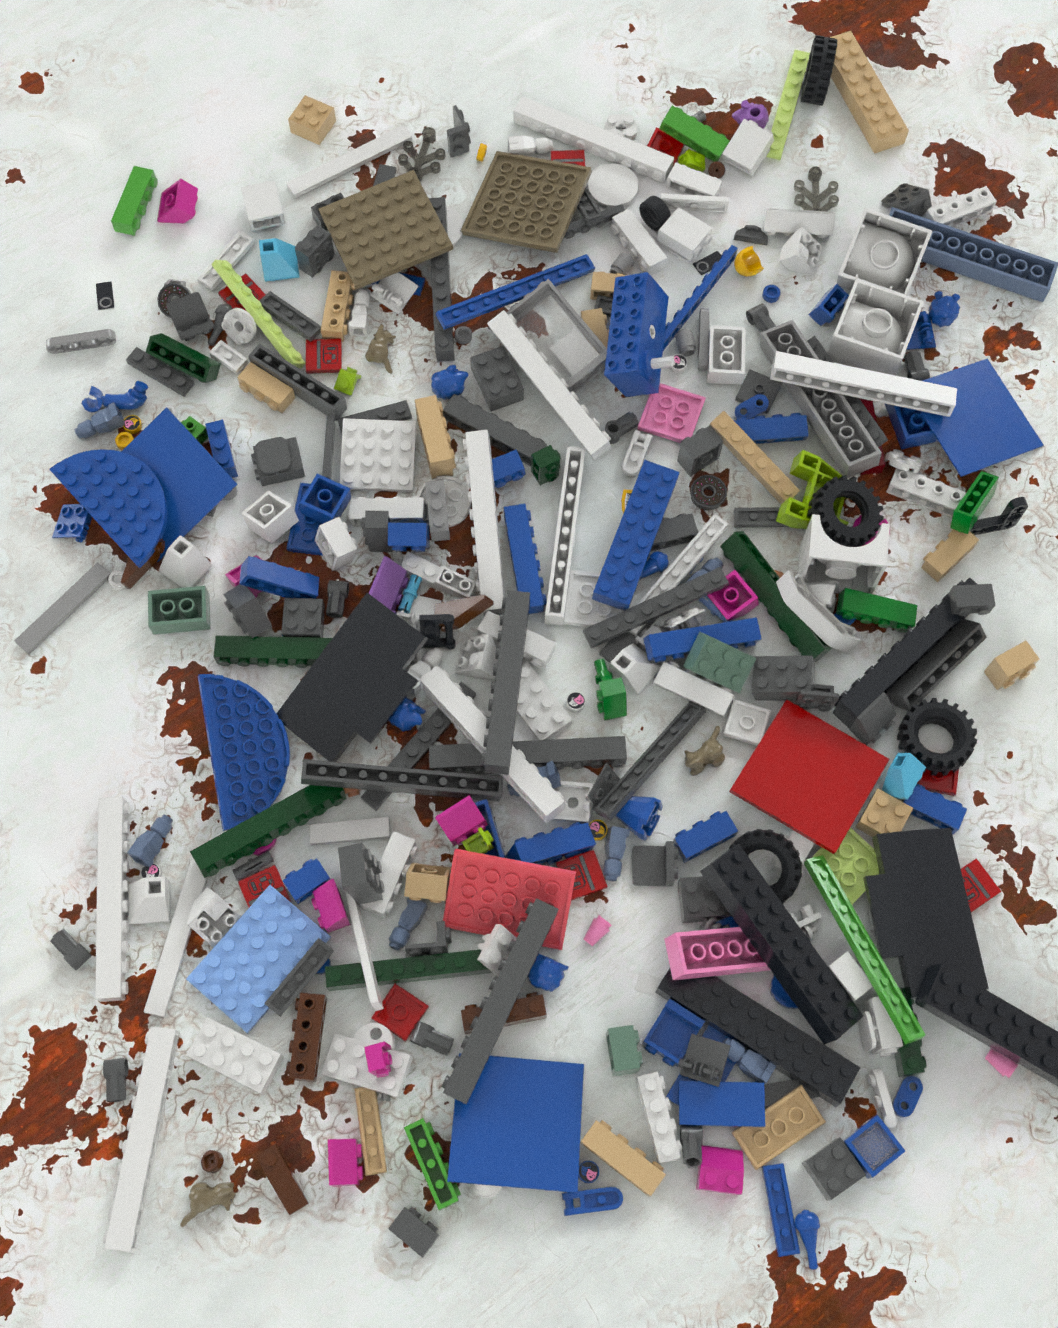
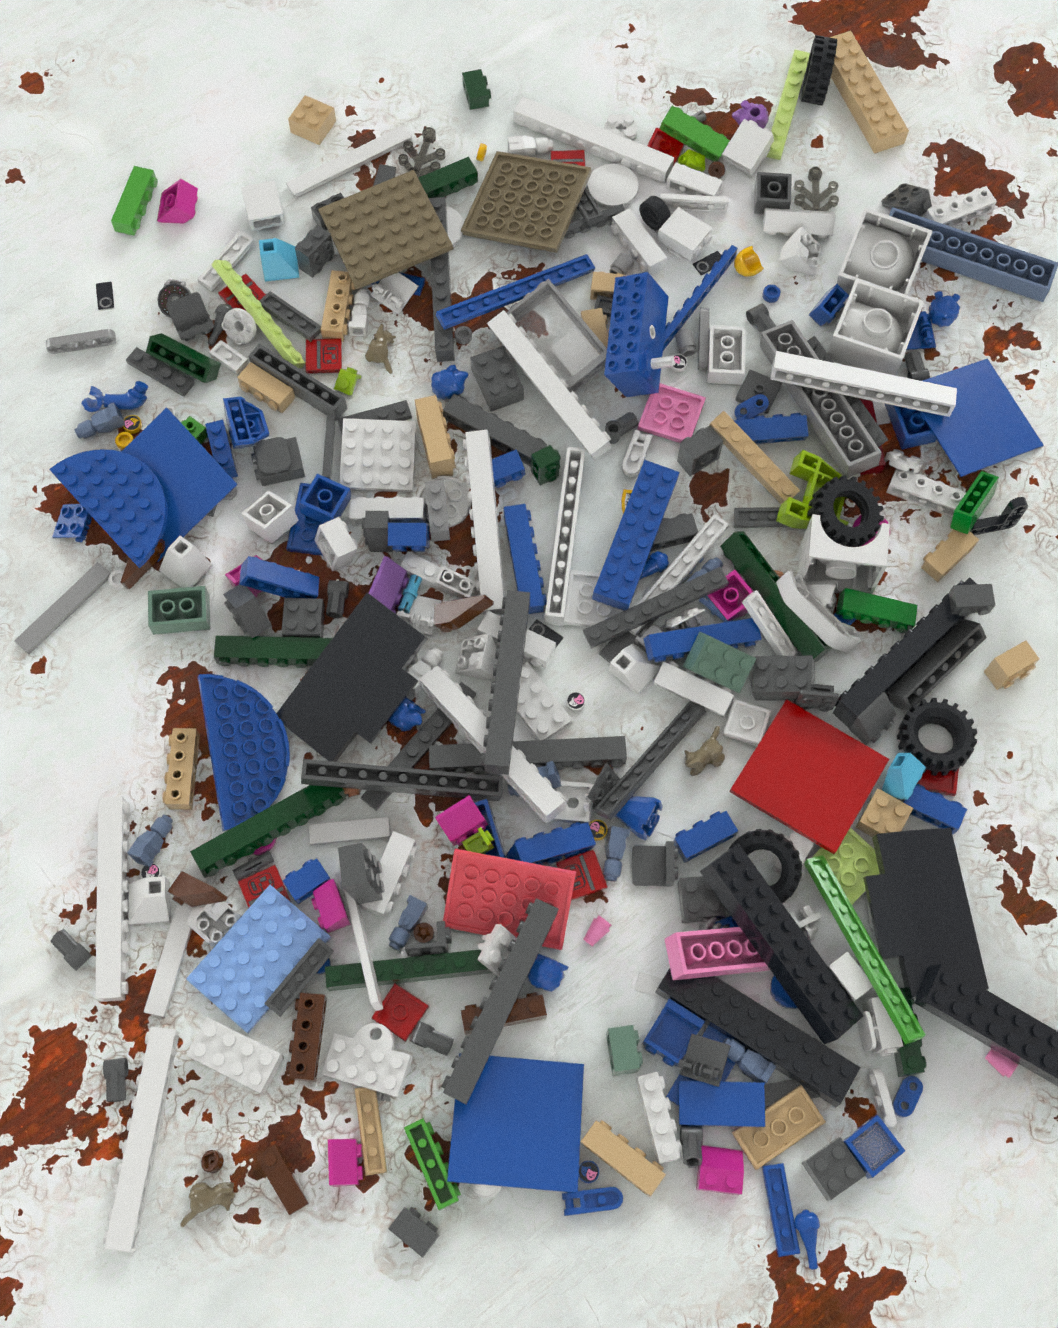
dark pink brick [364,1041,392,1078] -> none
tan brick [404,863,451,903] -> none
black plate [419,614,456,650] -> none
dark grey bracket [447,105,471,157] -> none
green brick [594,659,627,721] -> none
tile [690,475,727,510] -> none
dark grey tile [733,225,768,246] -> none
red tile [961,858,1002,912] -> none
none -> tan brick [162,728,200,810]
none -> reddish brown slope [168,871,228,907]
none -> blue wedge [223,396,269,449]
none -> reddish brown tile [414,922,434,943]
none -> dark green brick [418,156,478,198]
none -> dark green brick [462,69,491,110]
none -> black sticker [528,619,564,647]
none -> white plate [742,590,798,656]
none -> dark grey brick [754,172,792,214]
none -> white sticker [873,401,890,425]

